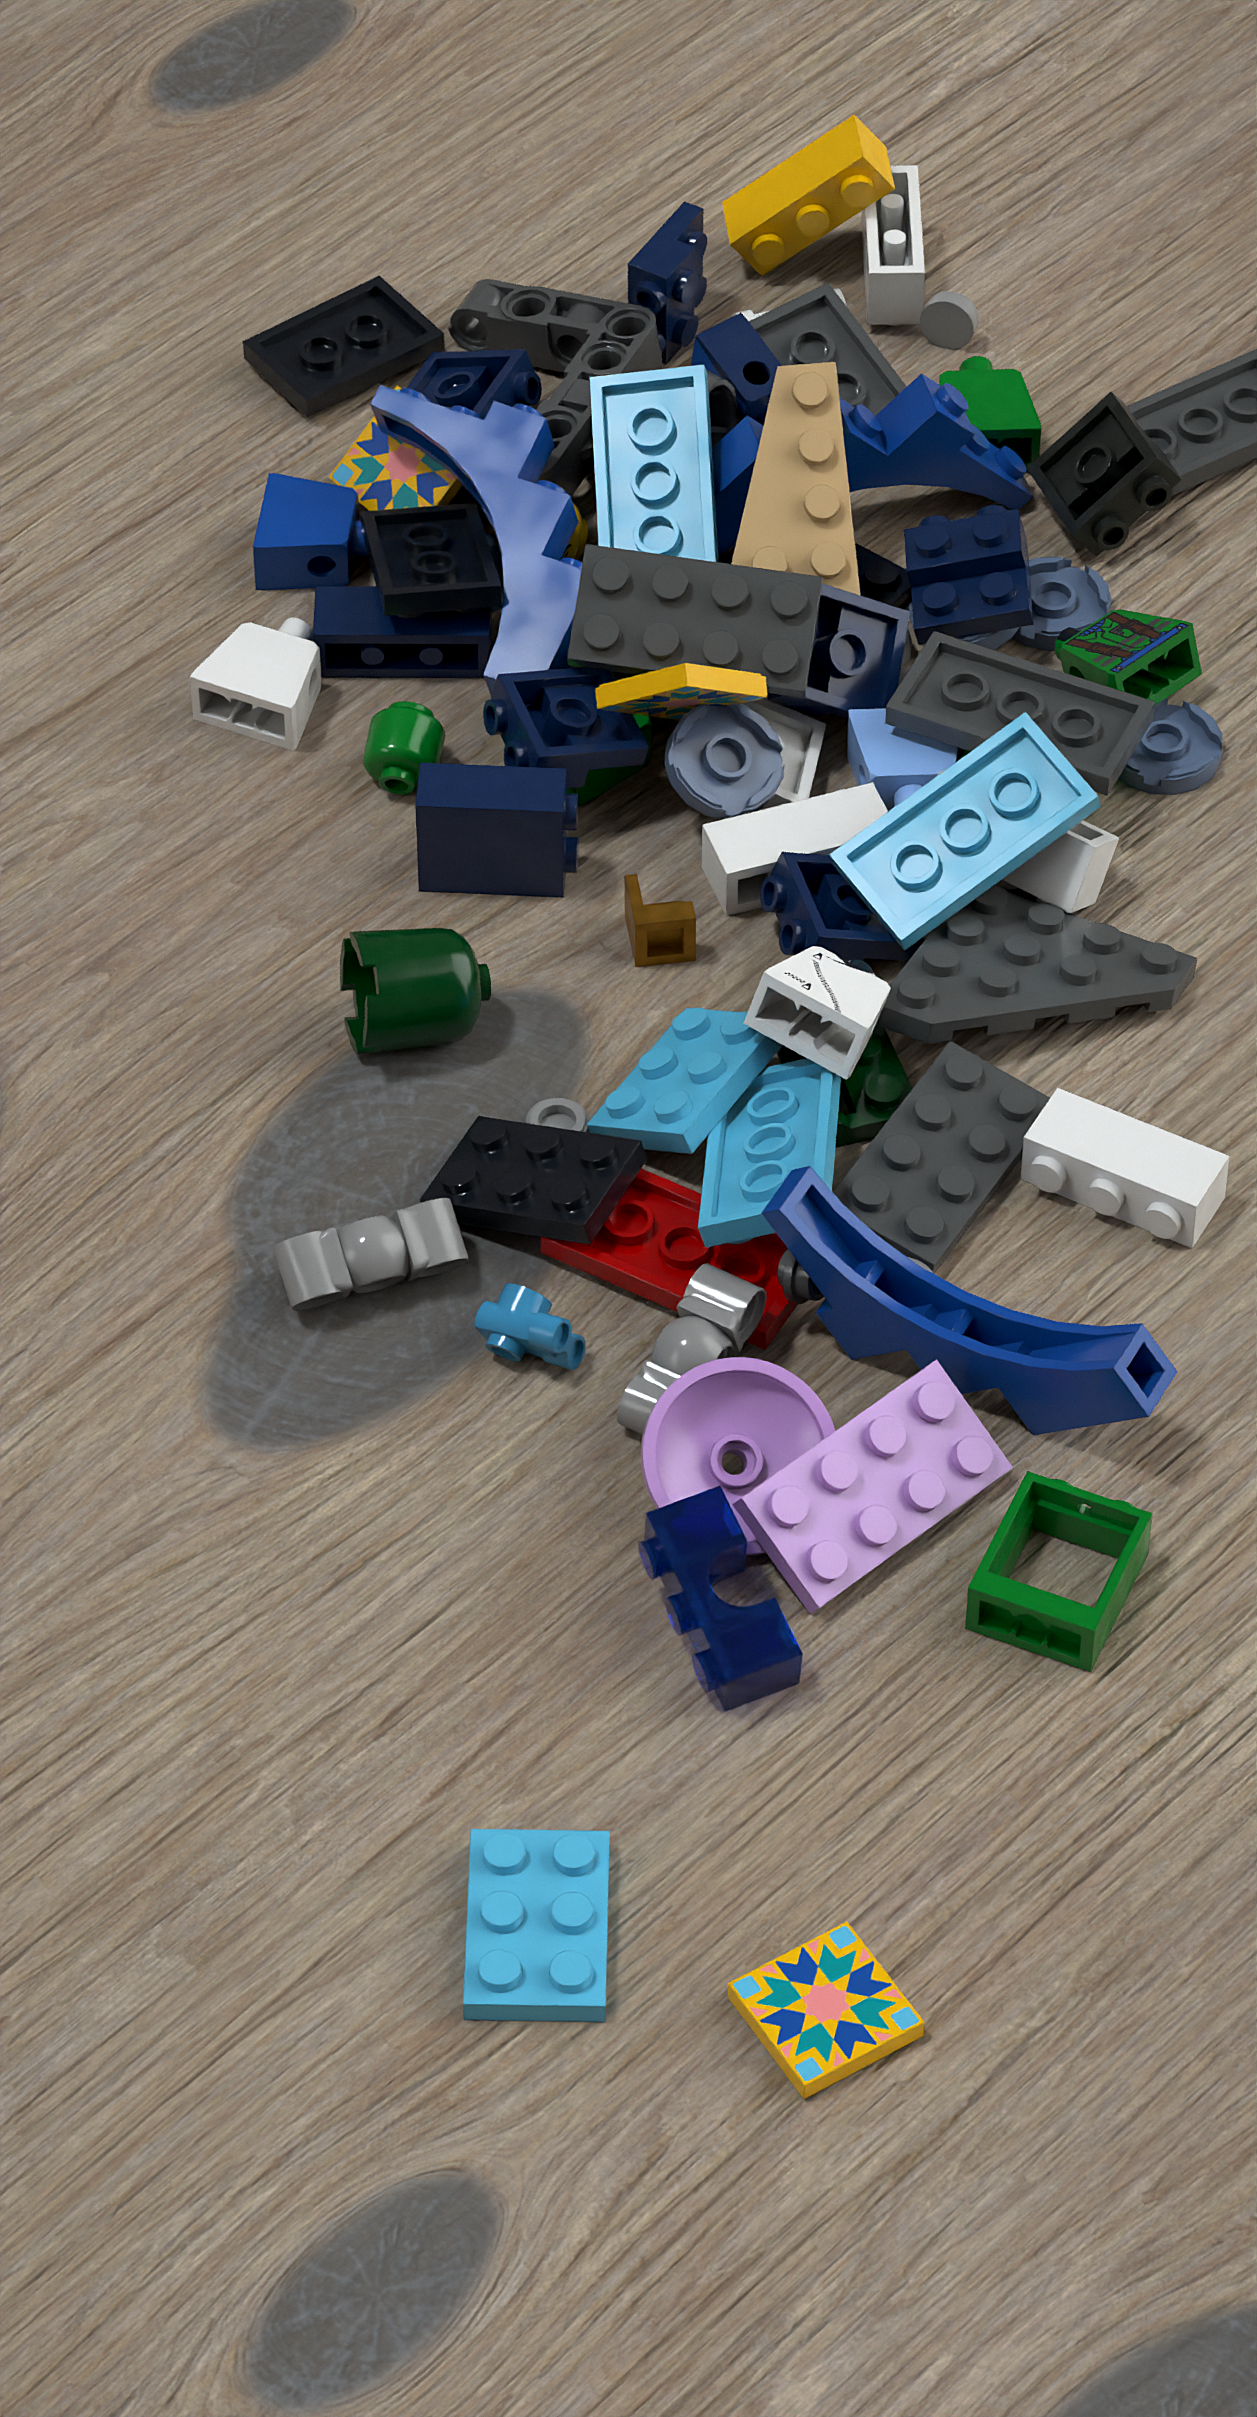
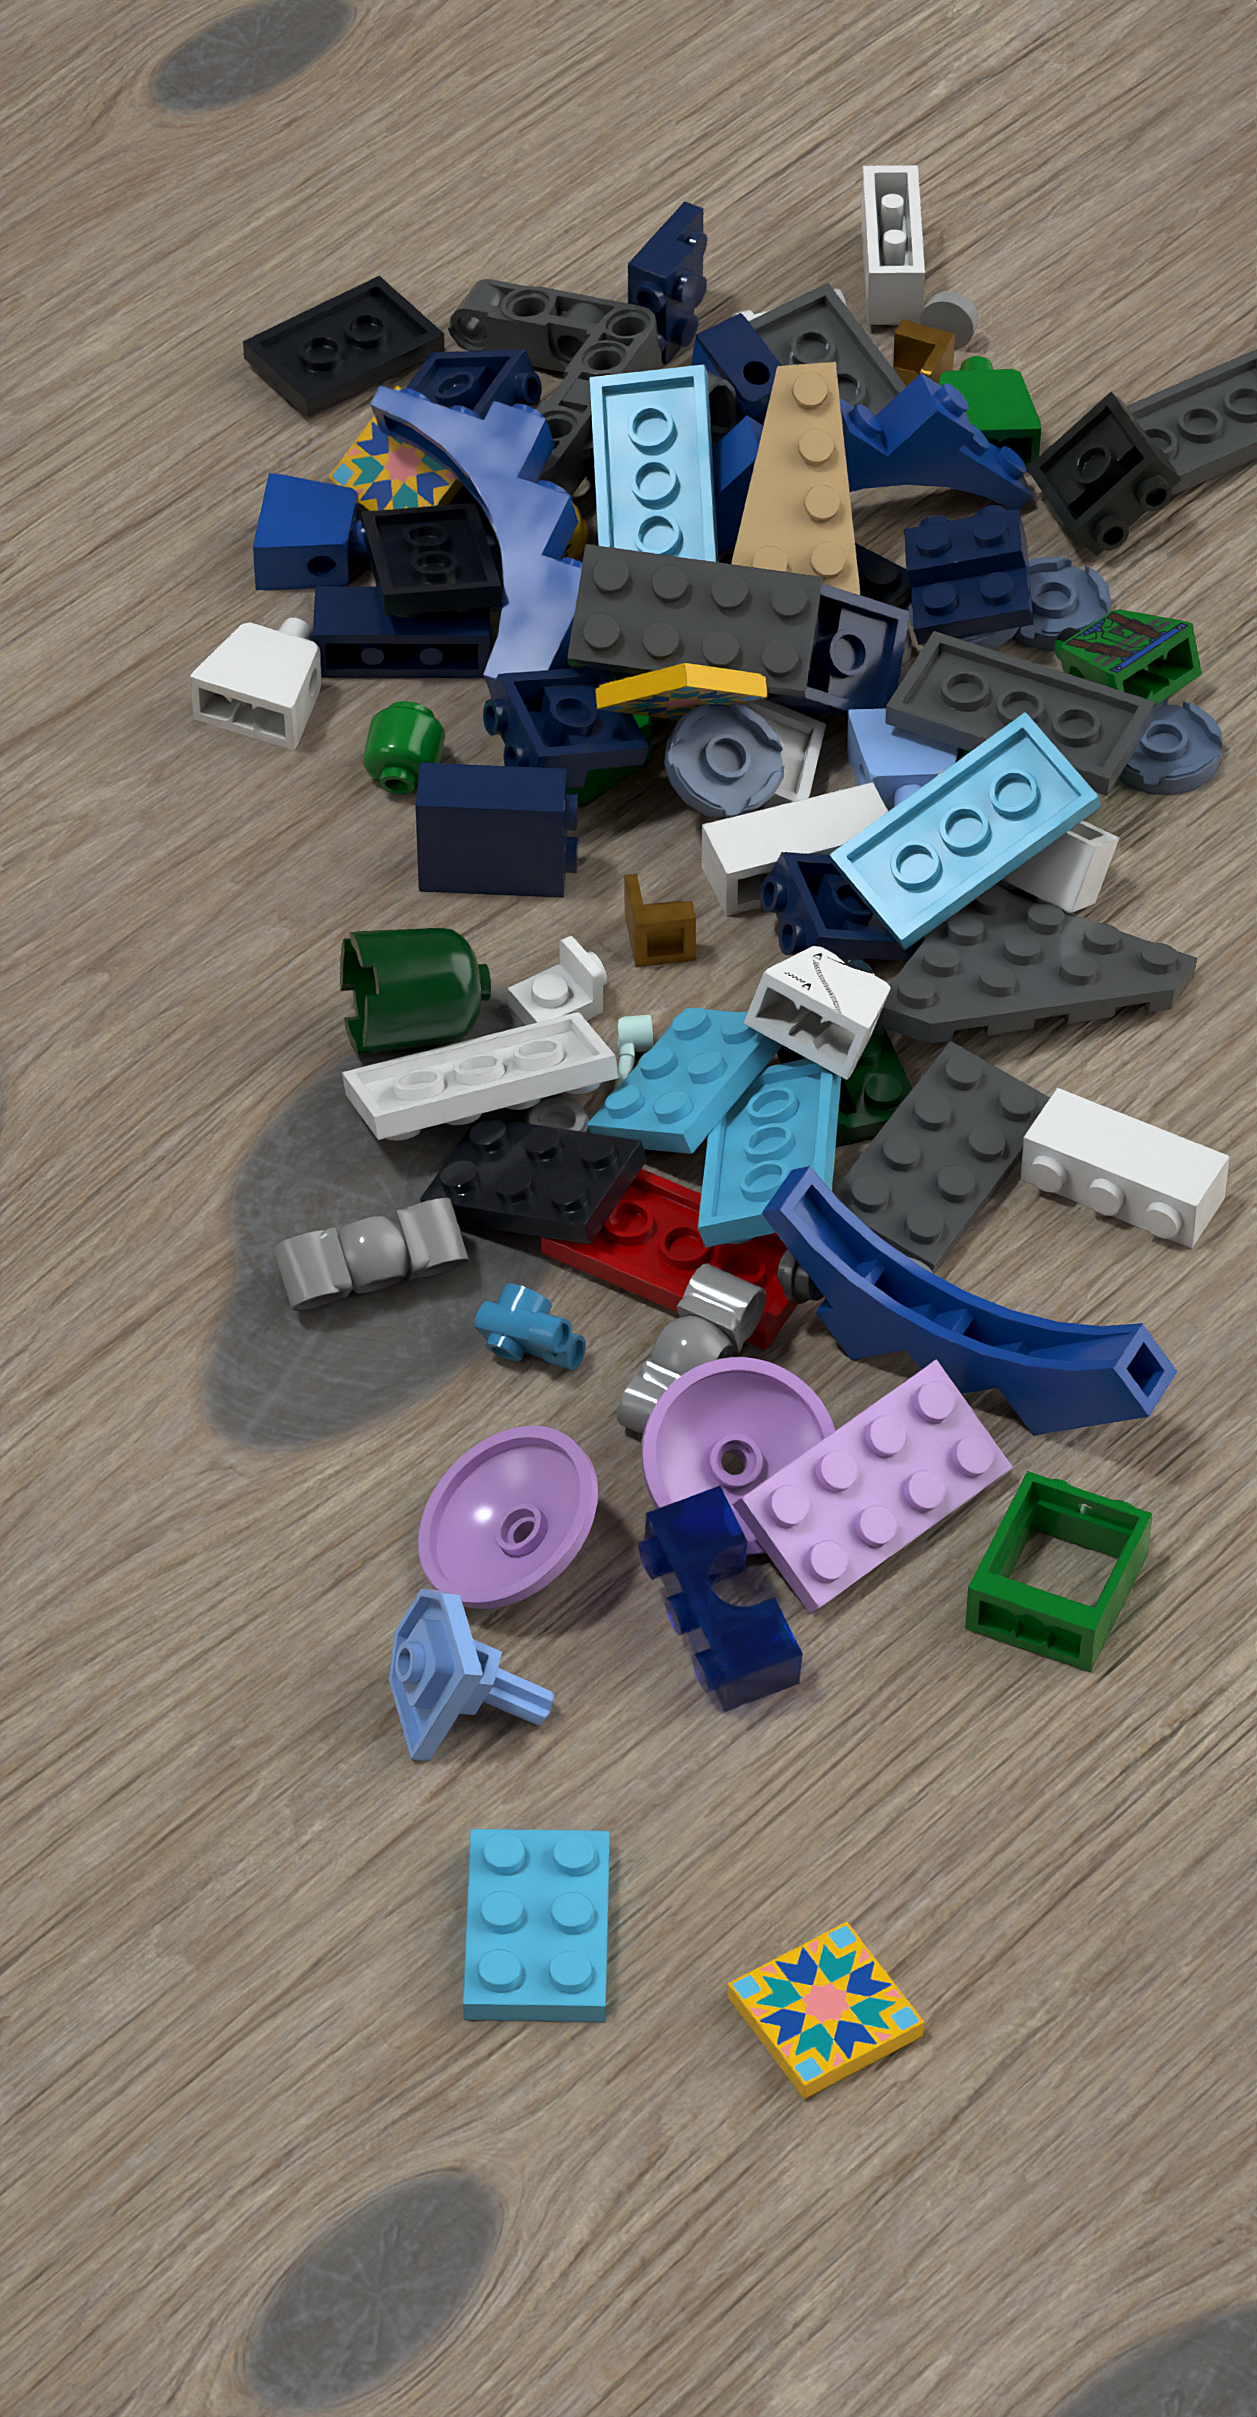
yellow brick [722,114,895,276] -> none
none -> white plate [342,1012,619,1141]
none -> light blue piece [389,1589,554,1761]
none -> lavender dish [418,1426,598,1609]
none -> white bracket [508,936,607,1025]
none -> light aqua hand [613,1015,653,1091]
none -> pearl gold panel [893,319,955,386]

